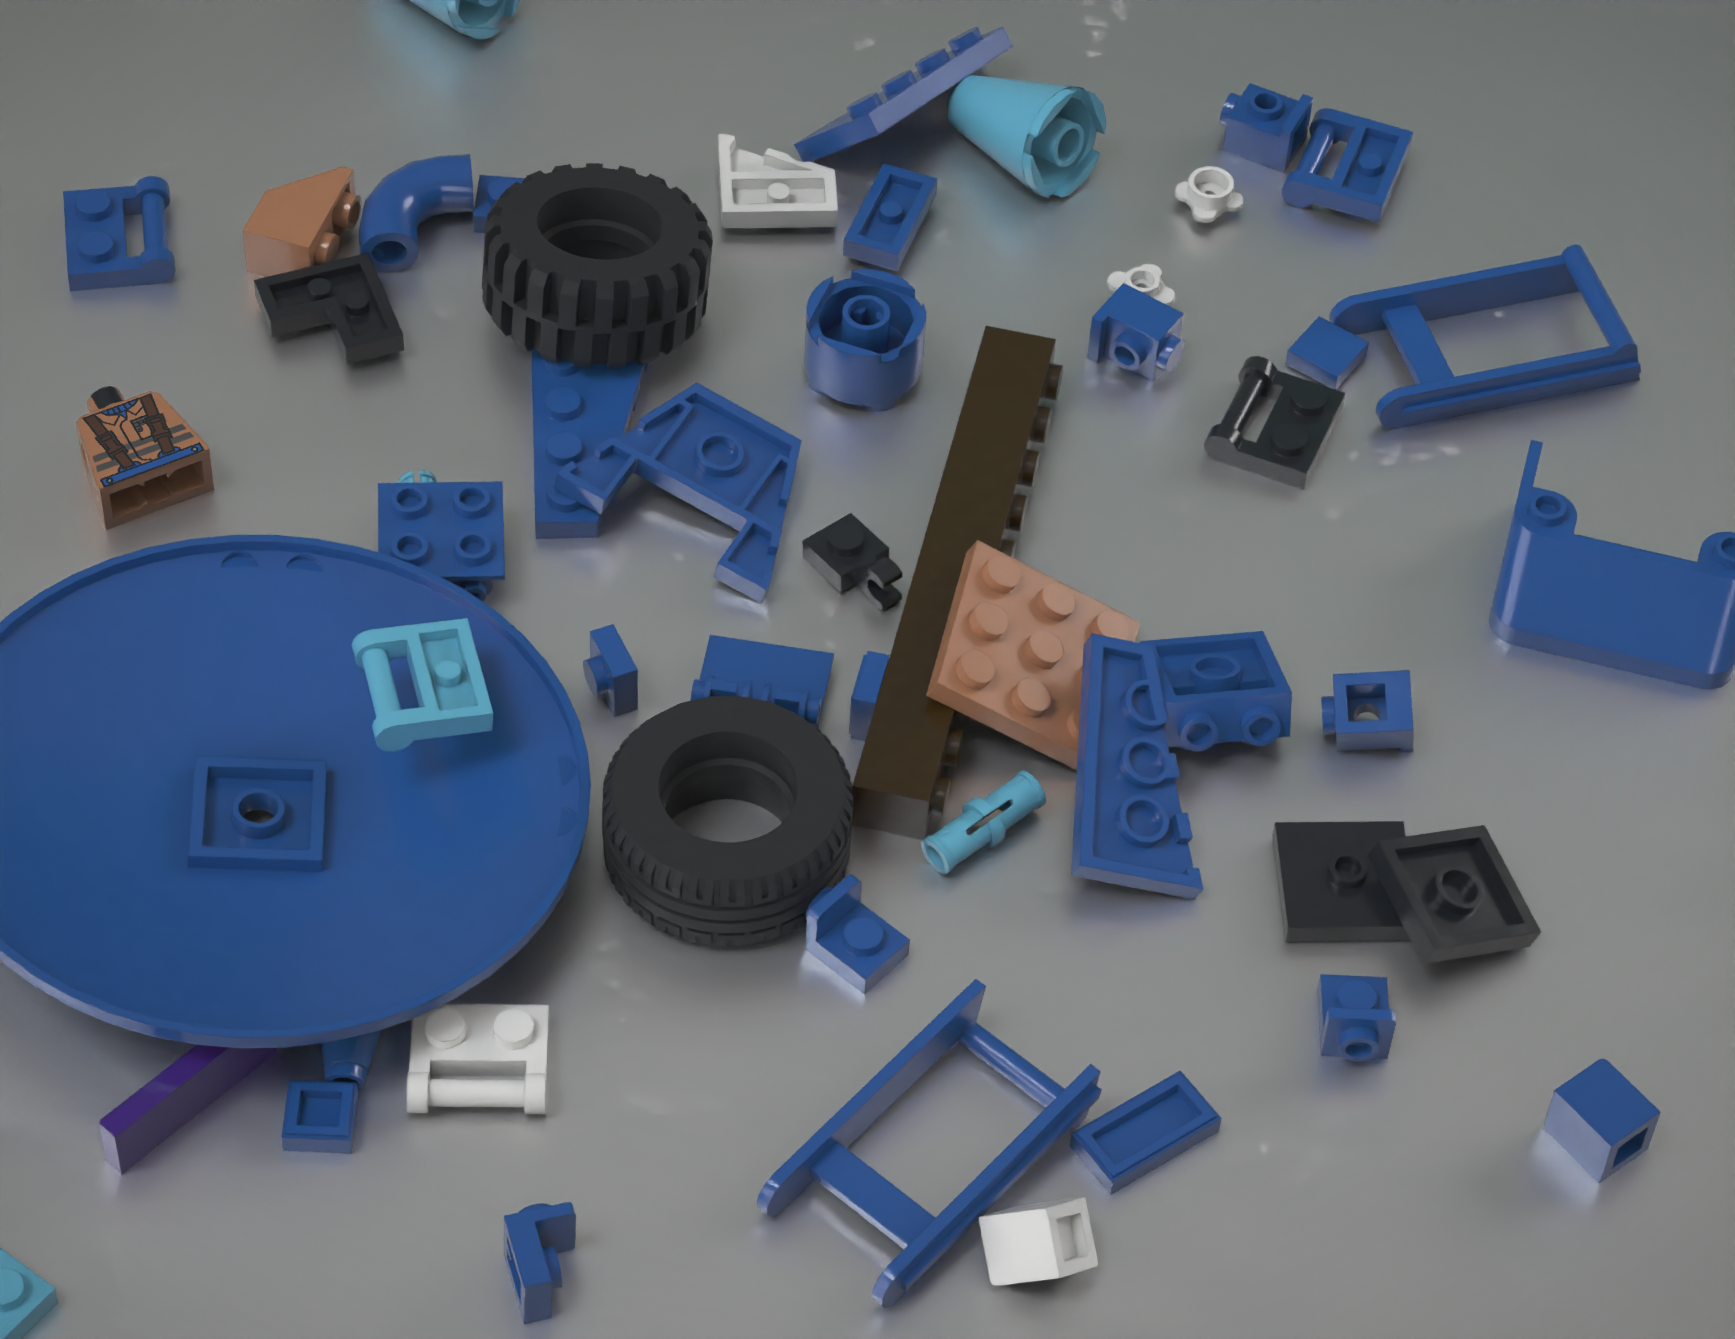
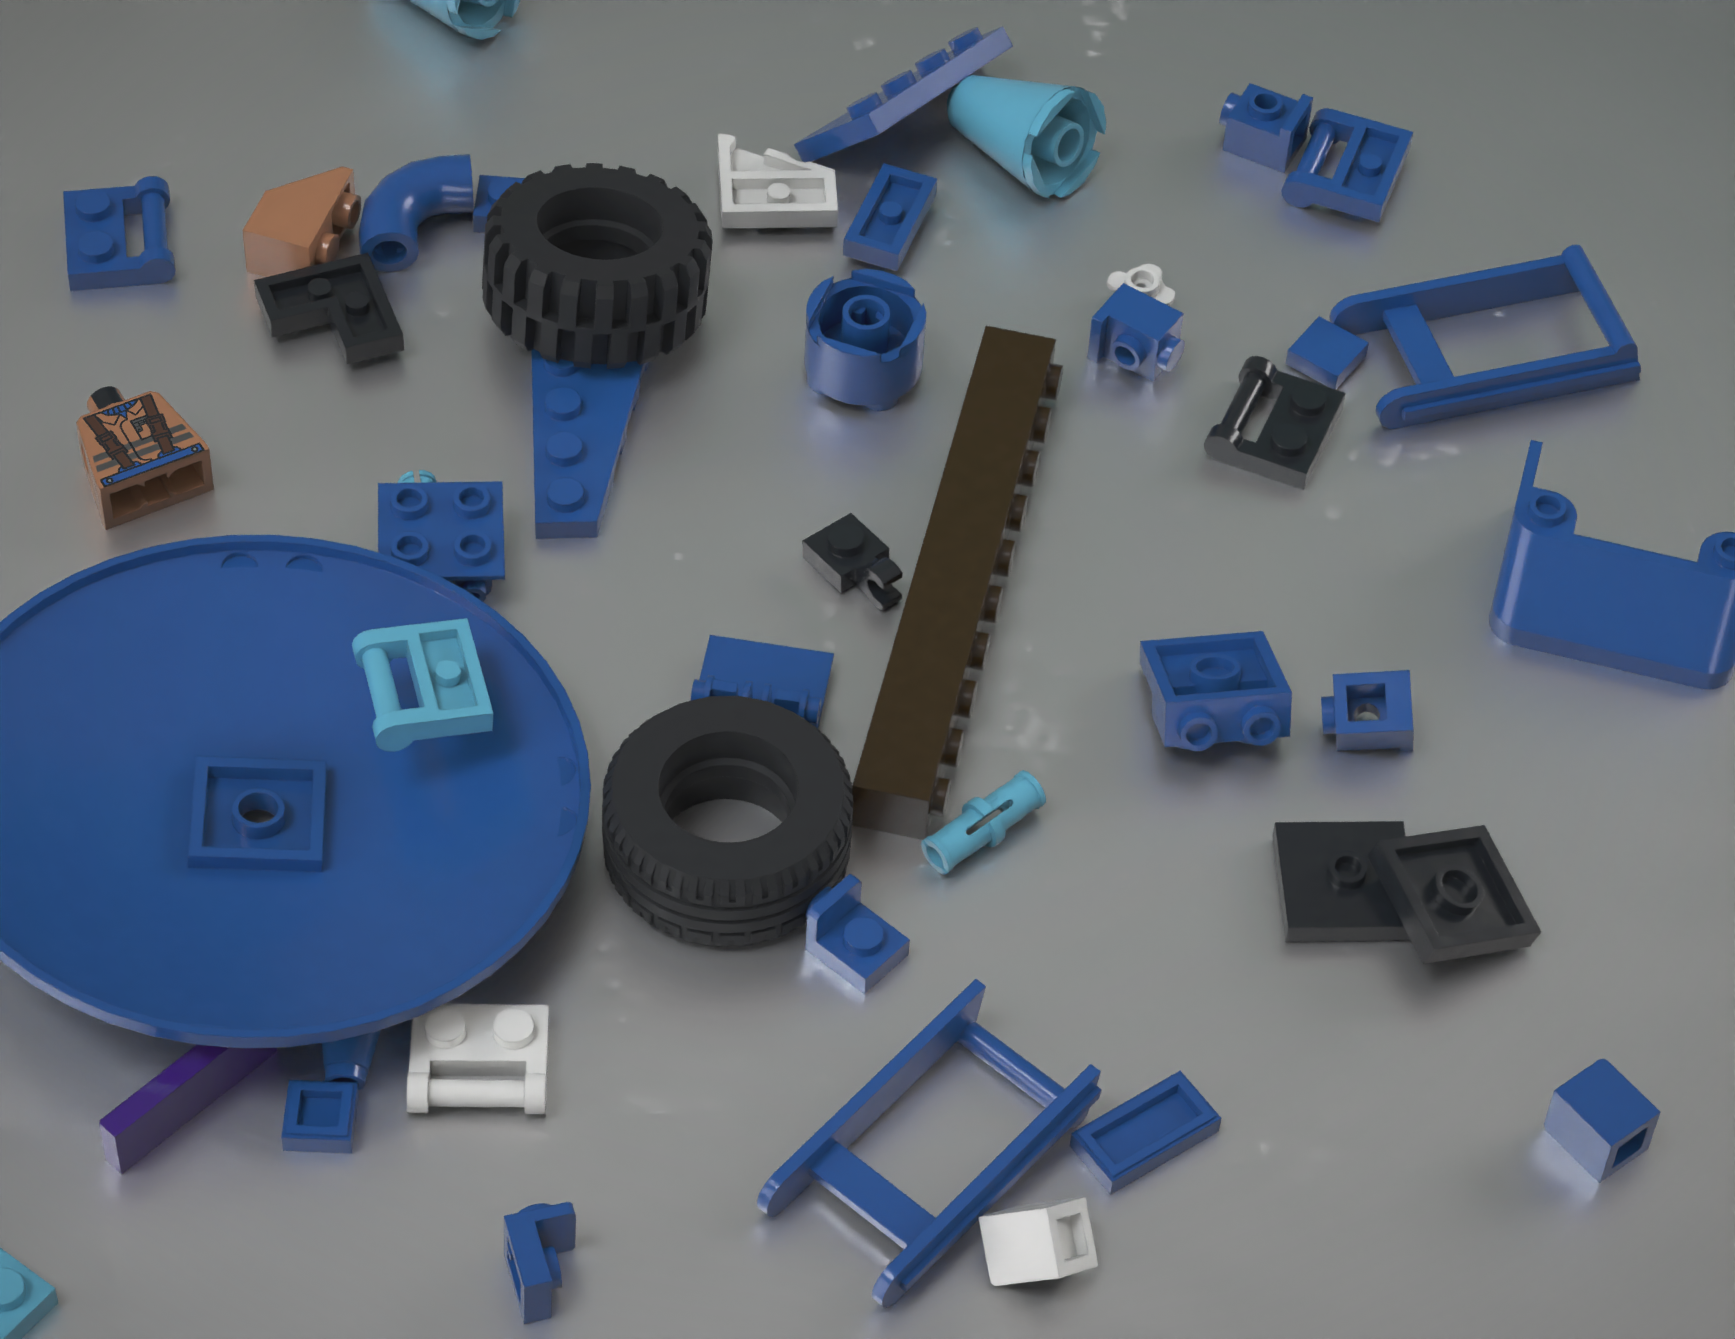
blue wing [553,383,802,604] -> none
blue plate [583,624,638,717] -> none
blue tile [849,651,890,741] -> none
nougat plate [926,540,1140,770] -> none
blue wing [1071,633,1204,900] -> none
white plate [1175,166,1243,223] -> none
blue bracket [1317,974,1396,1061] -> none

